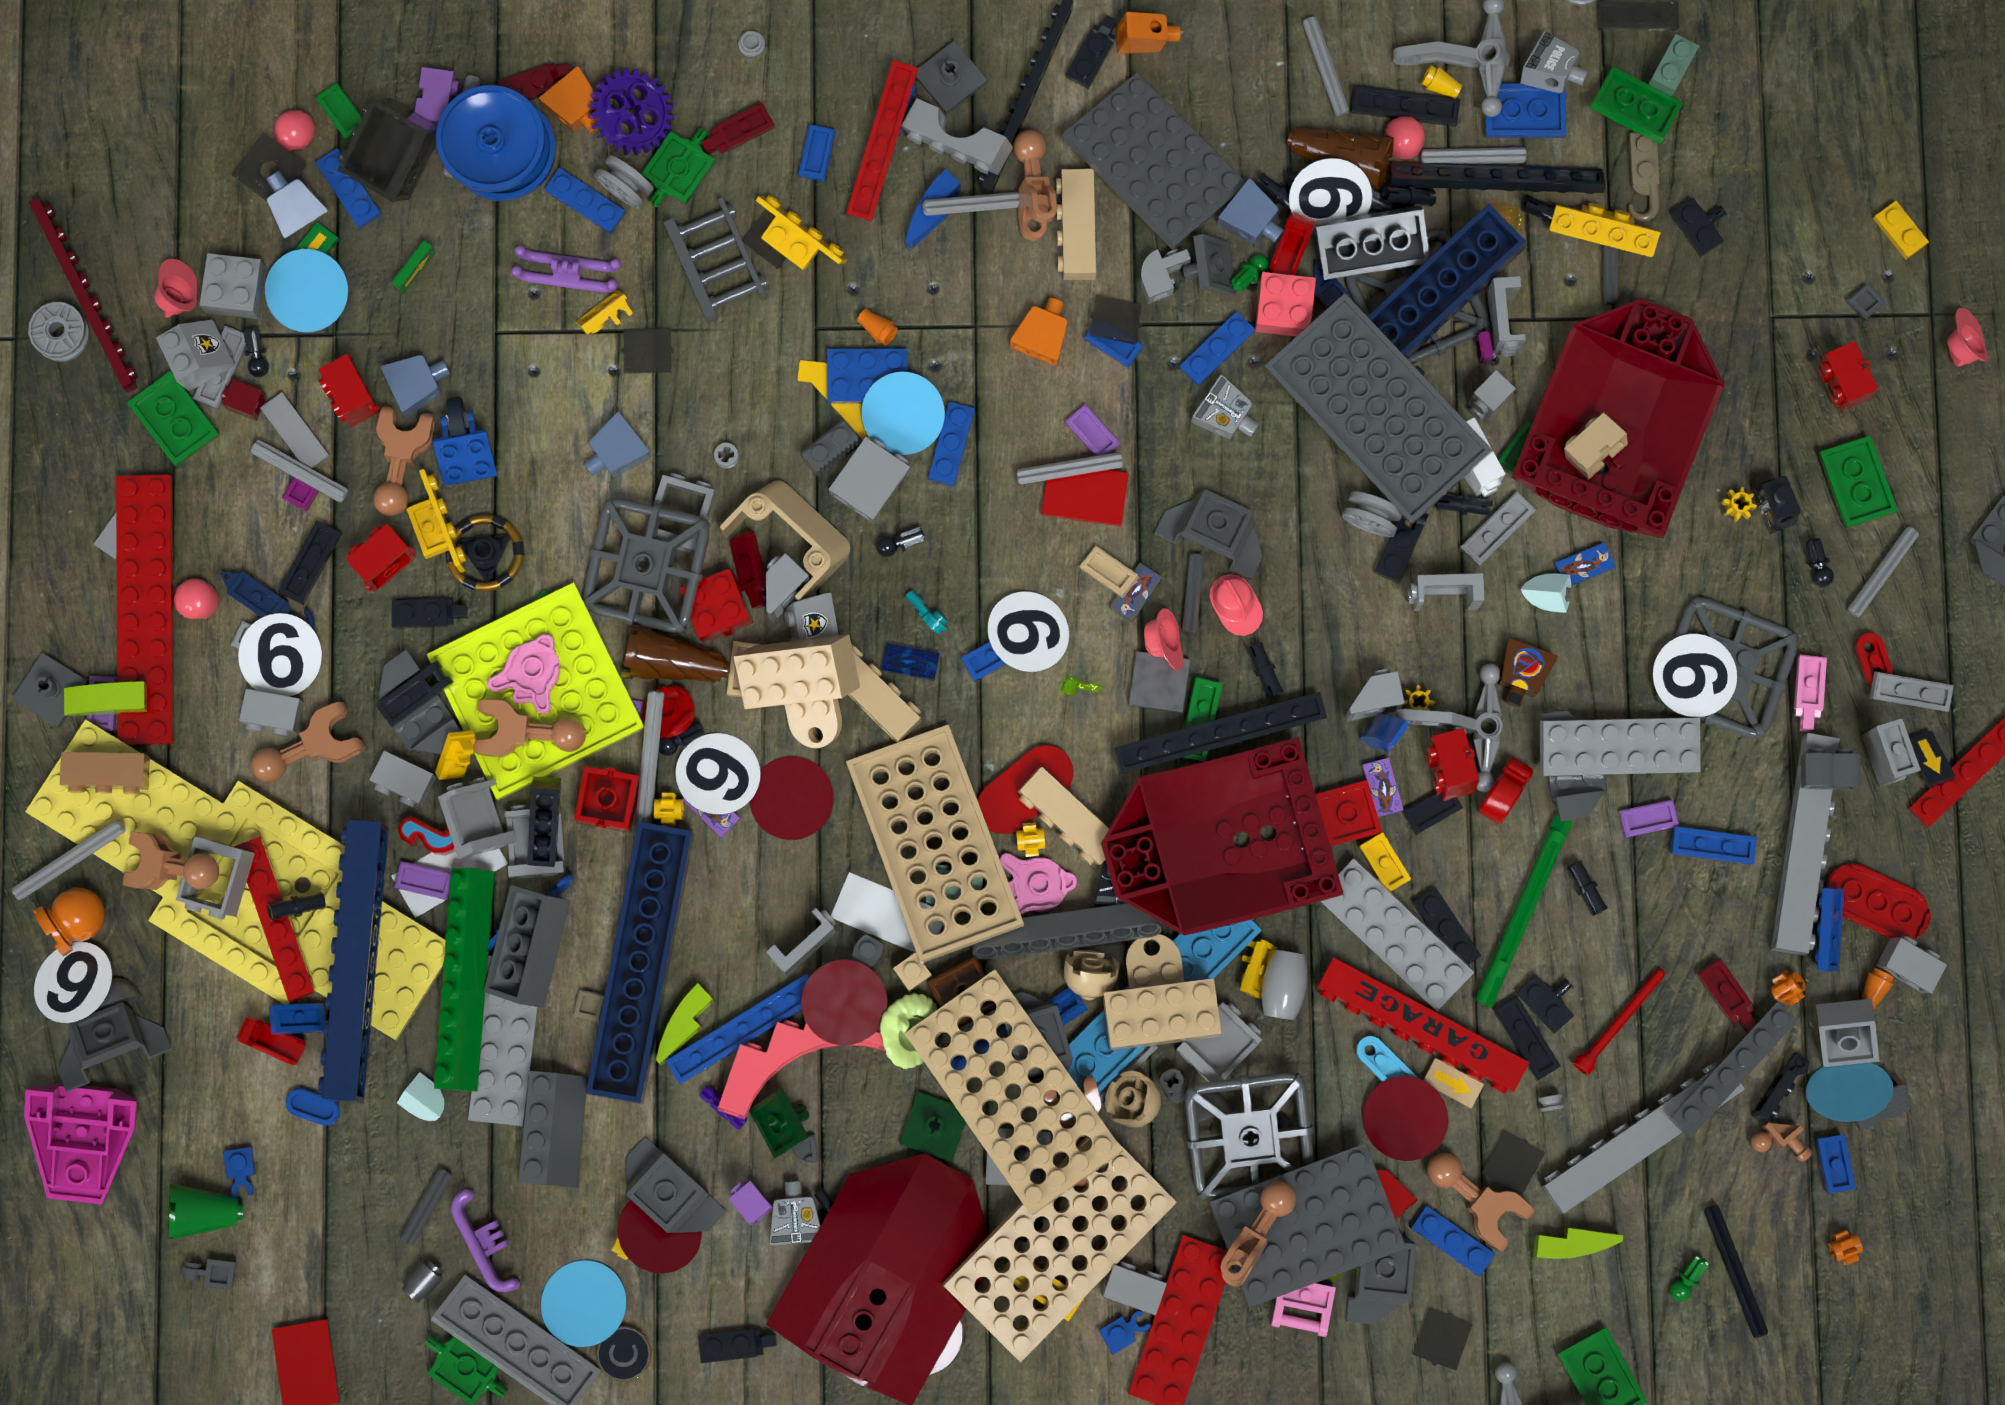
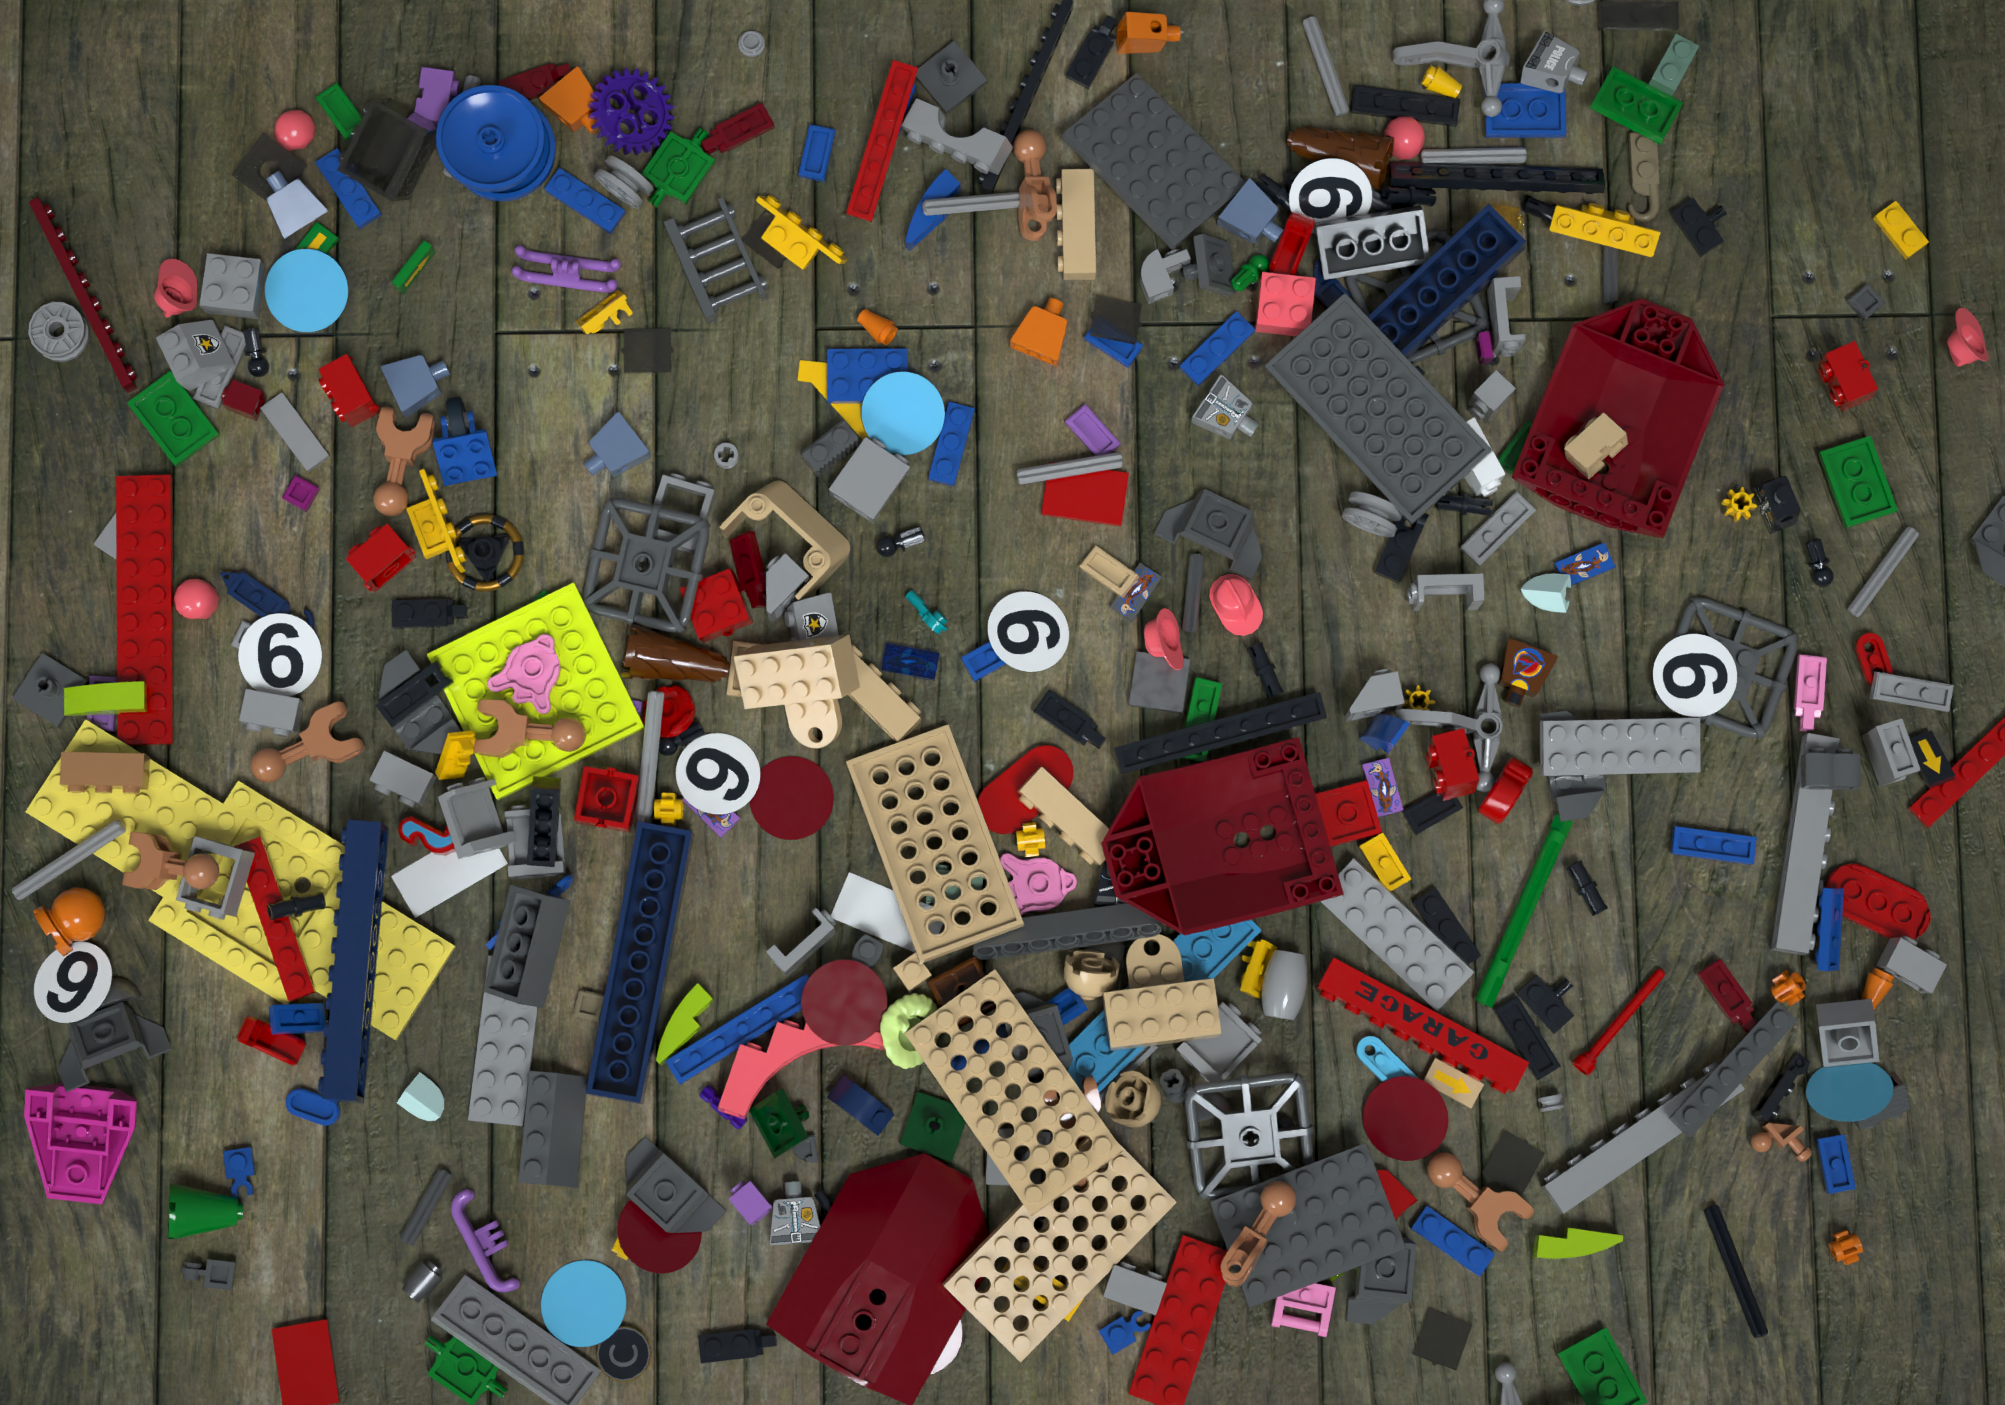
light grey axle [251,440,348,502] -> none
black plate [278,520,342,605] -> none
medium lavender tile [394,861,451,901] -> none
green brick [434,868,494,1092] -> none
clear neon green hand [1061,679,1101,697] -> none
medium lavender tile [1618,799,1679,838] -> none
green axle [1670,1255,1709,1302] -> none
none -> dark blue brick [827,1075,894,1136]
none -> black hinge [1033,690,1106,749]

